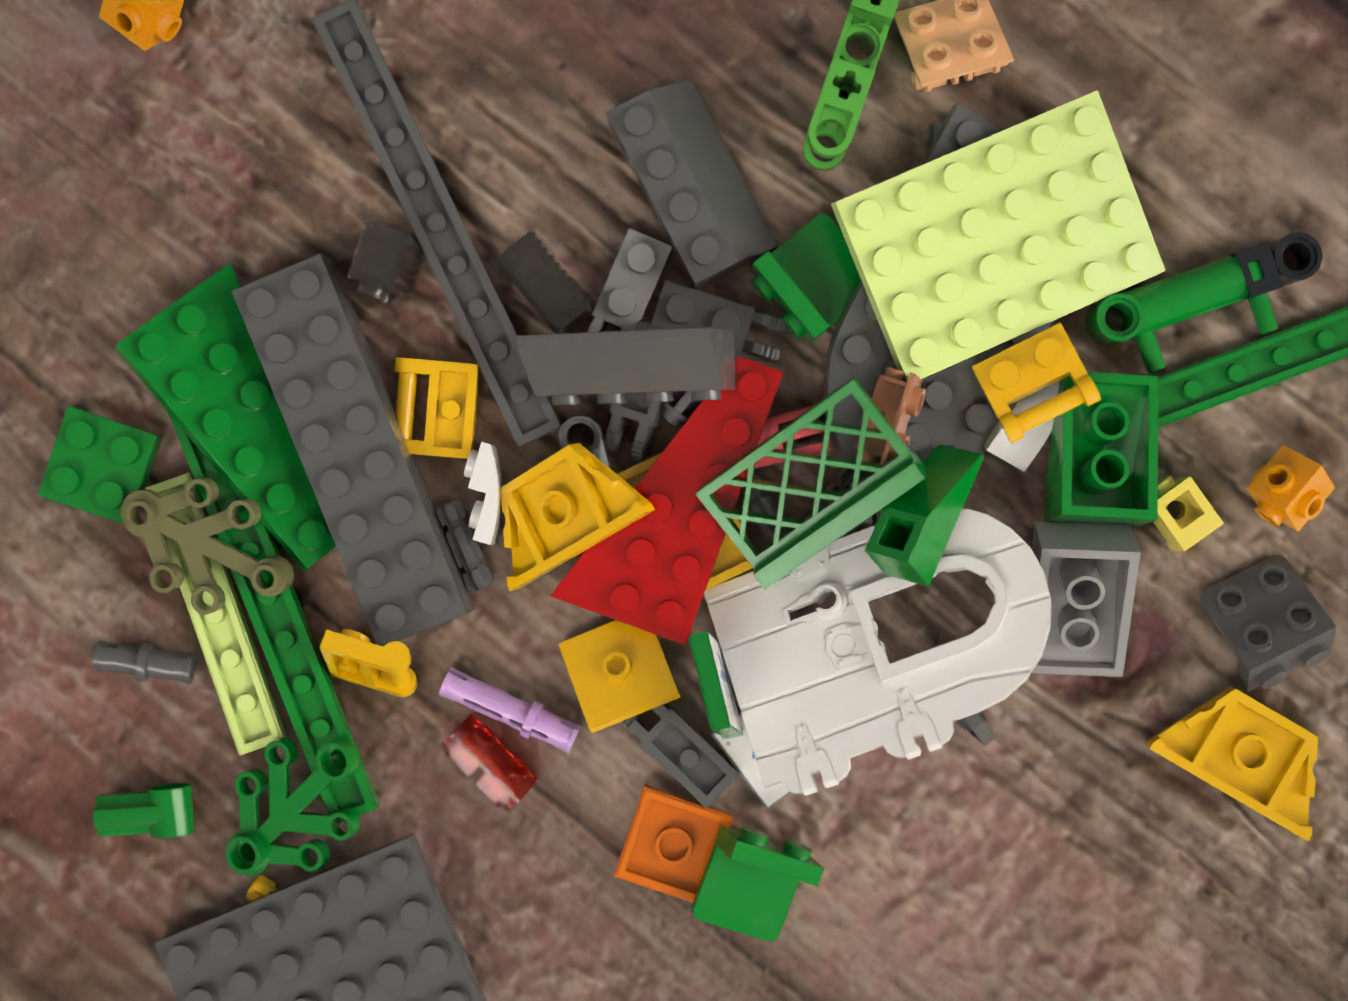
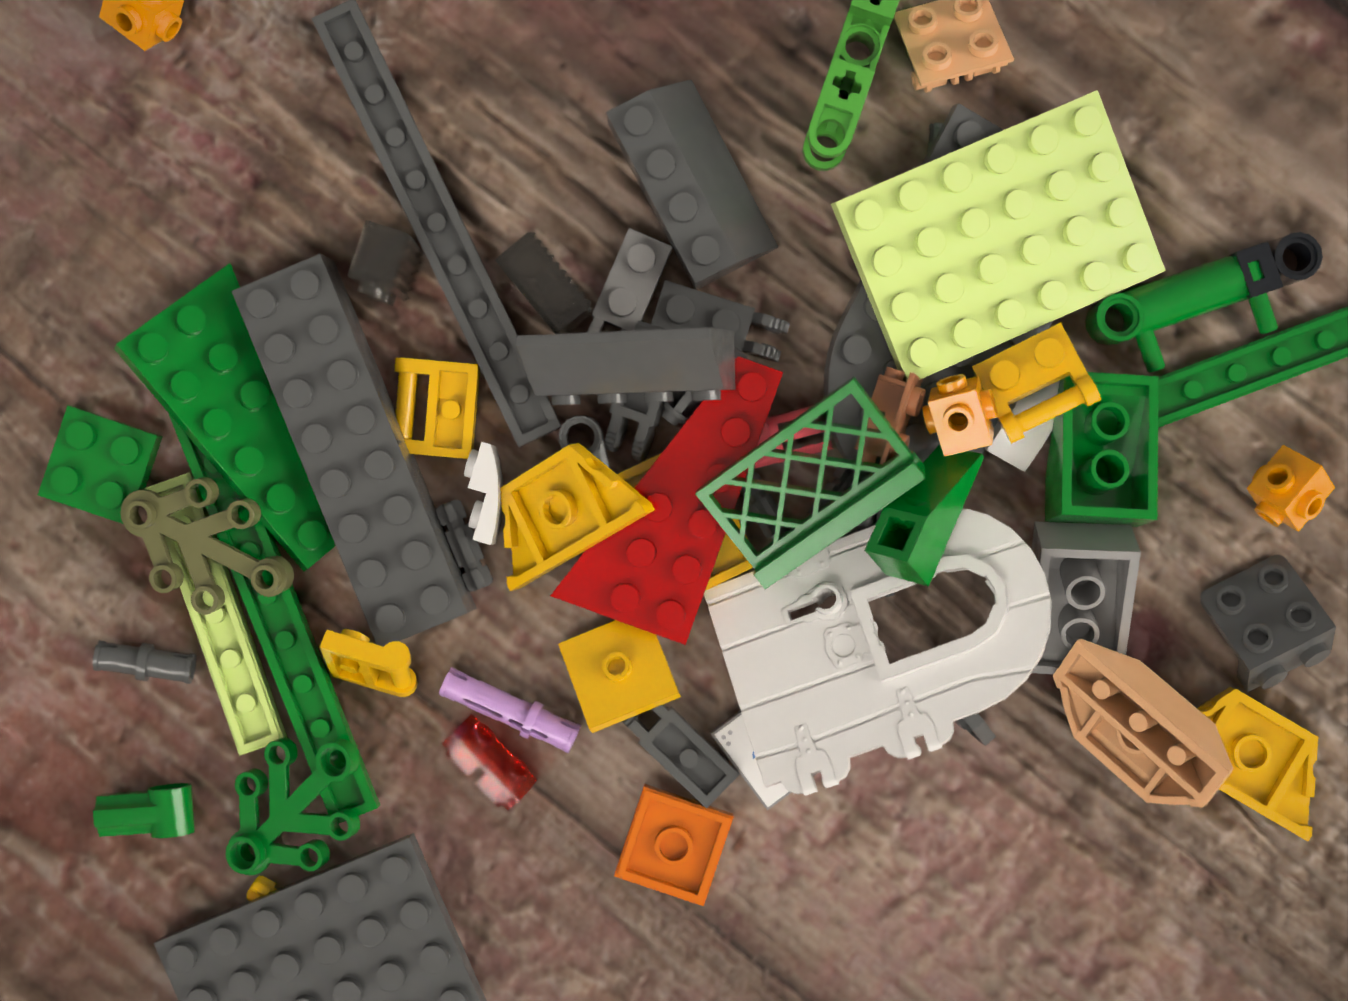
green tile [689,631,743,739] -> none
green bracket [691,825,824,942] -> none
green bracket [751,214,861,344] -> none
light yellow brick [1153,475,1224,551] -> none
none -> light orange brick [923,374,998,457]
none -> light nougat wedge [1053,639,1234,807]

